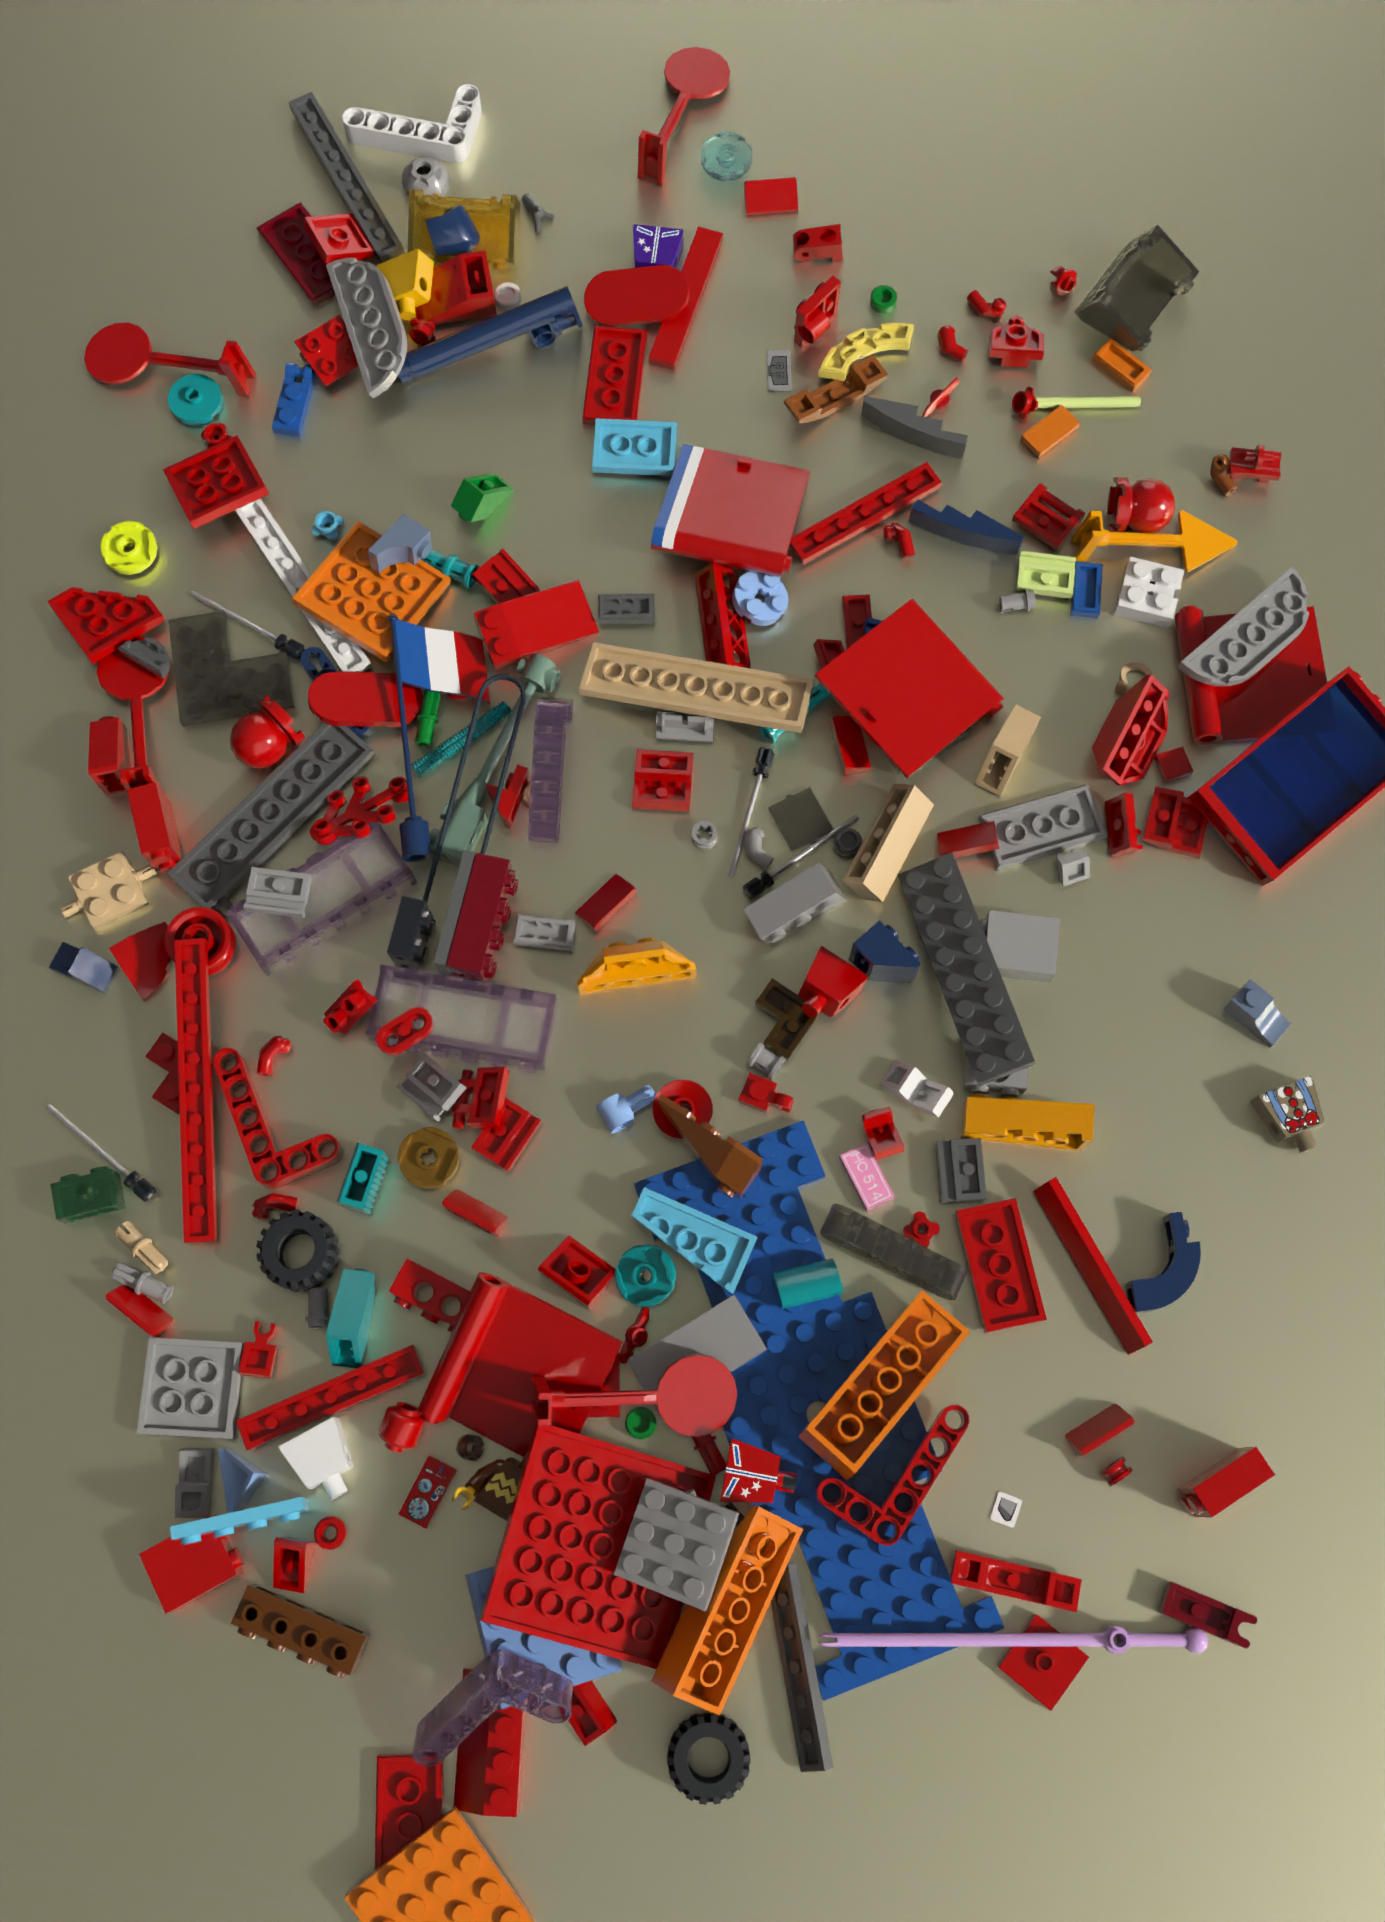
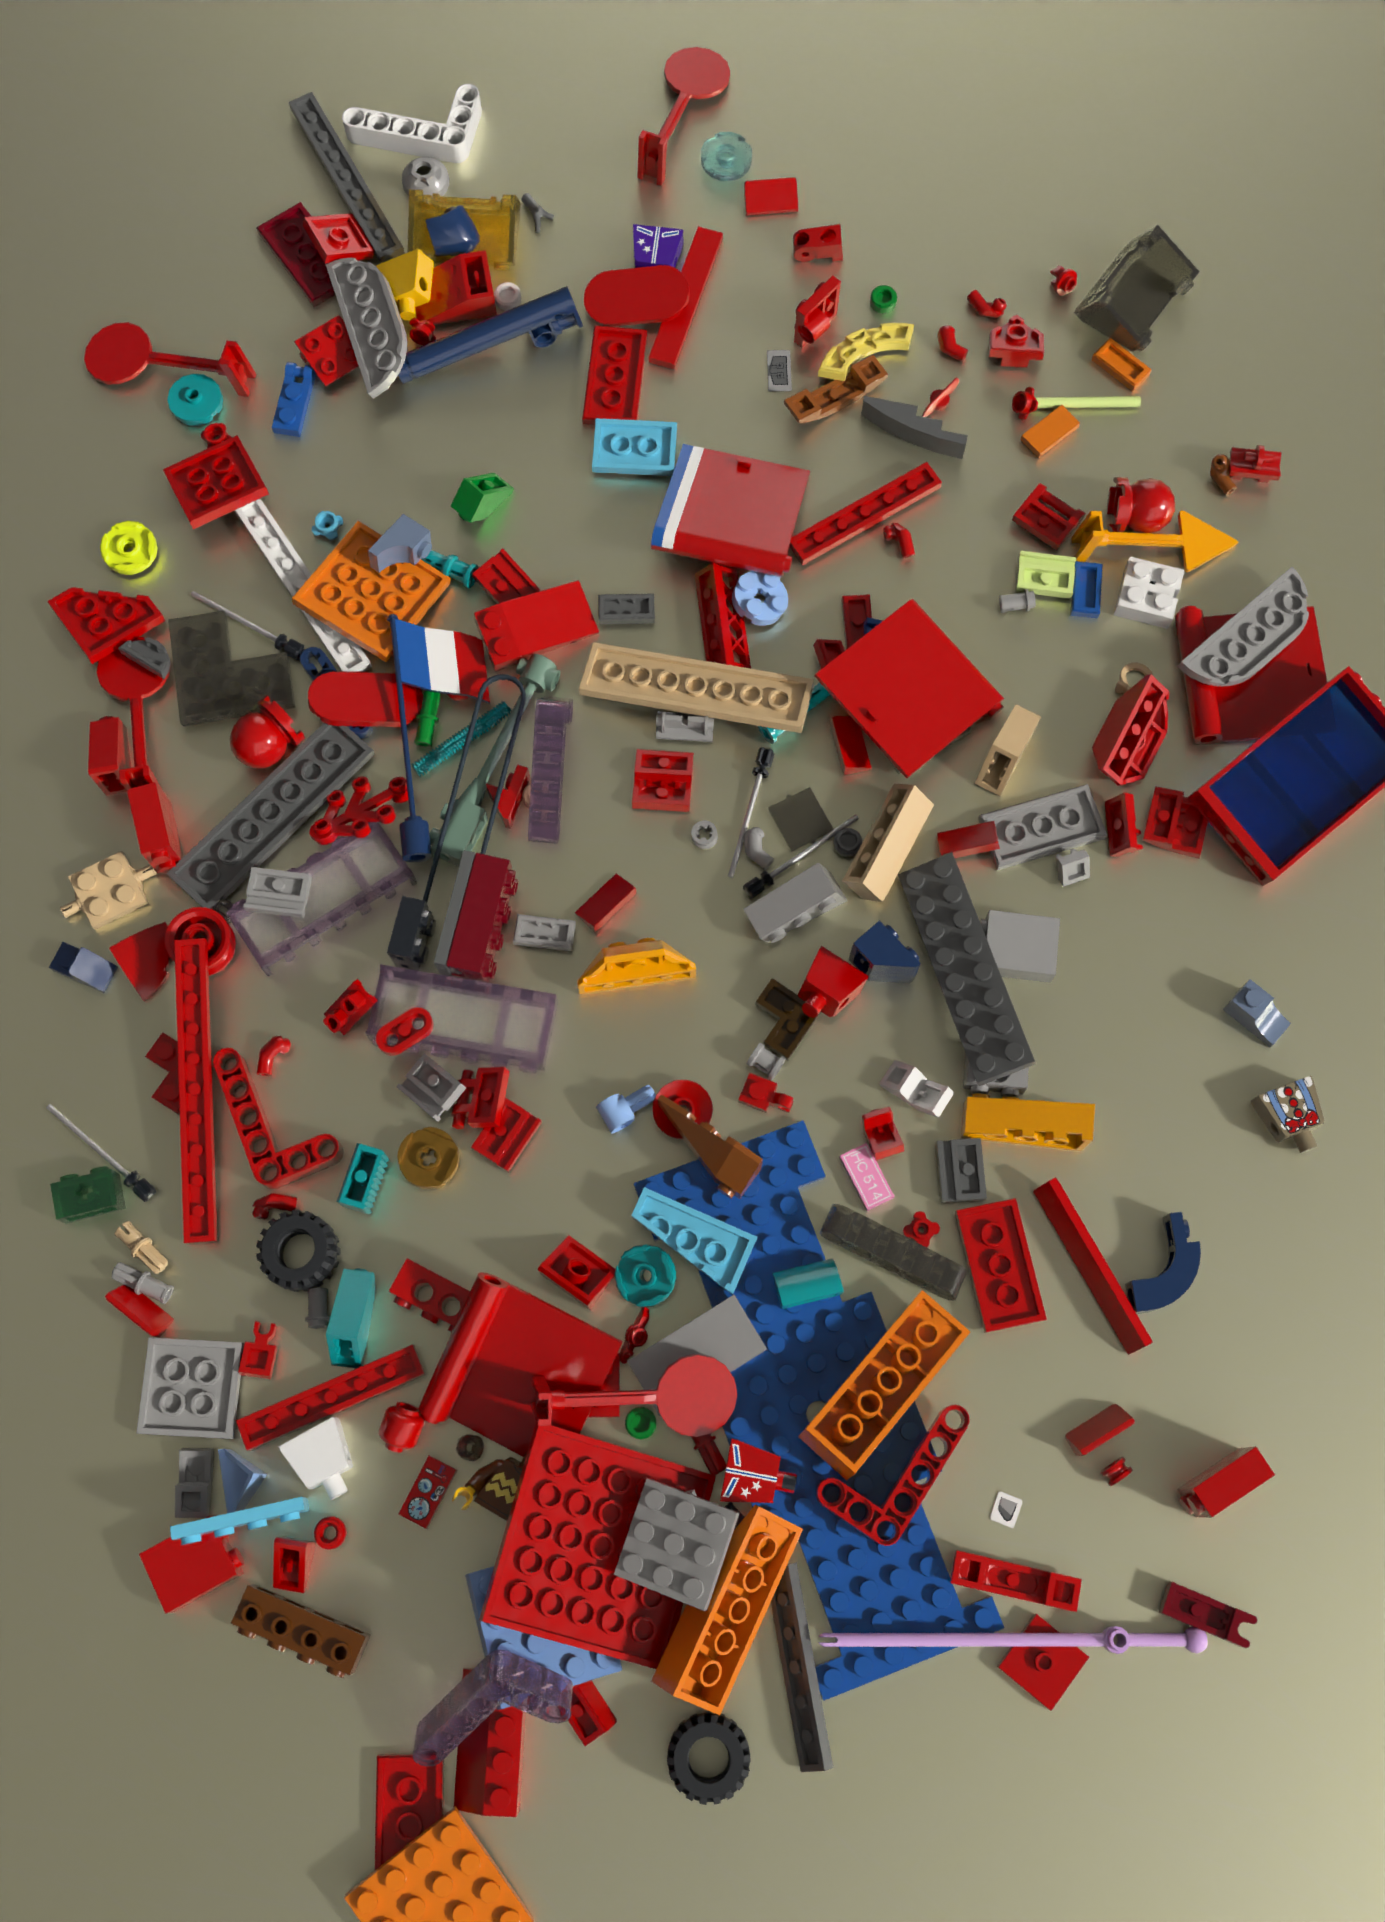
red slope [442,1189,508,1237] -> none
dark blue slope [909,499,1024,554] -> none
red tile [1154,746,1194,783] -> none

